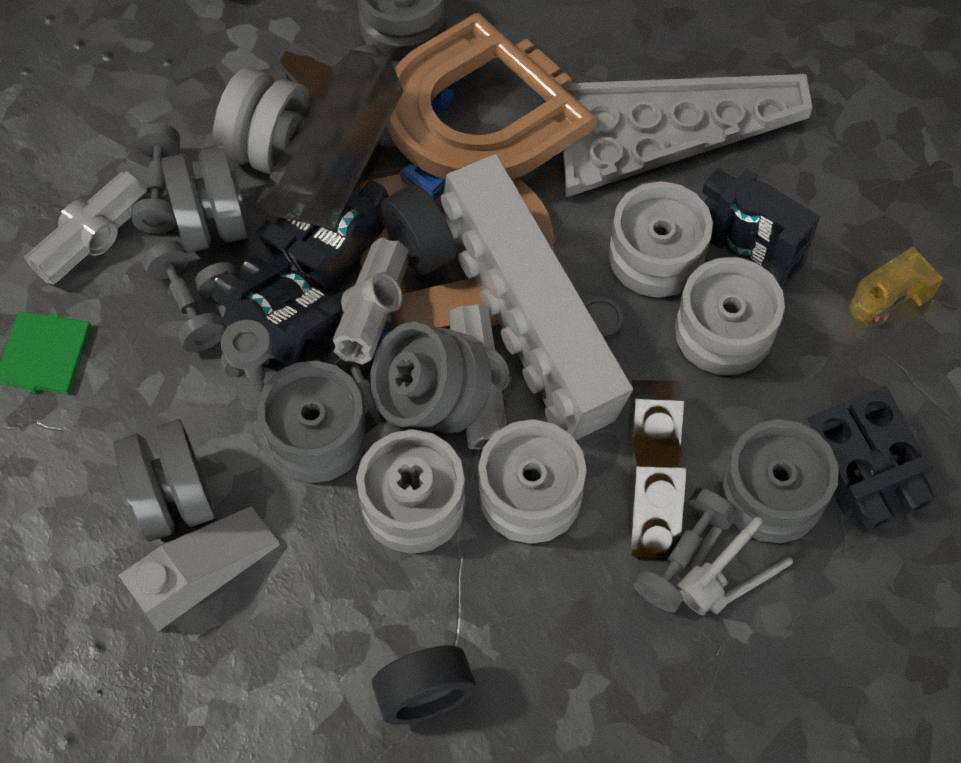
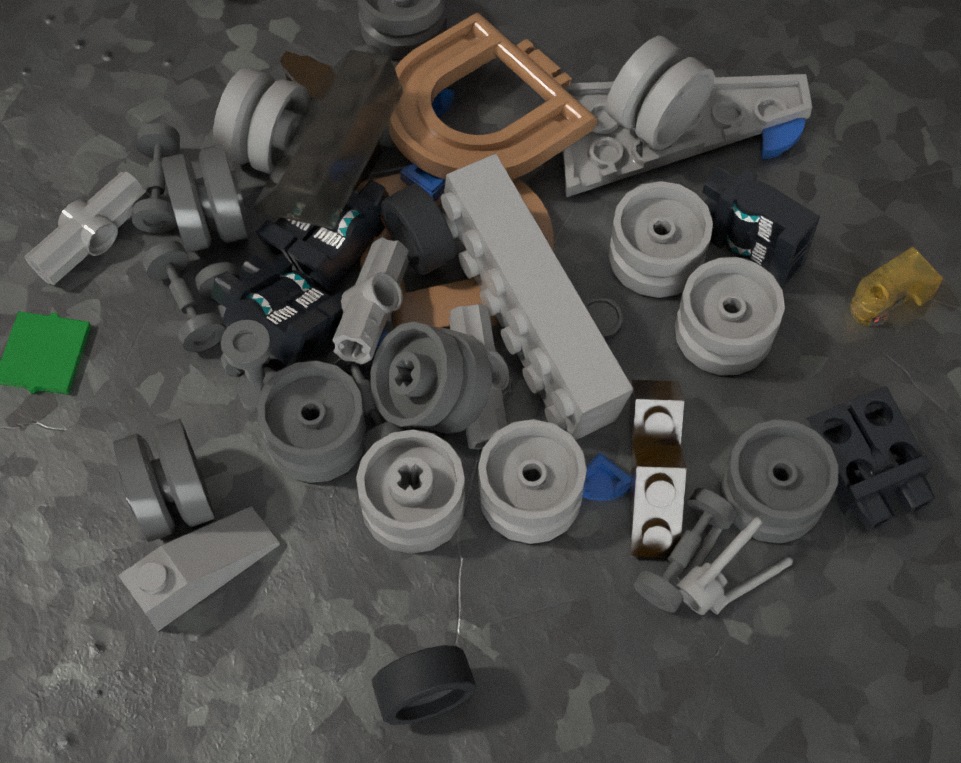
none -> blue tile [583,452,631,500]
none -> light grey wheel [606,35,715,150]
none -> blue tile [761,118,805,159]

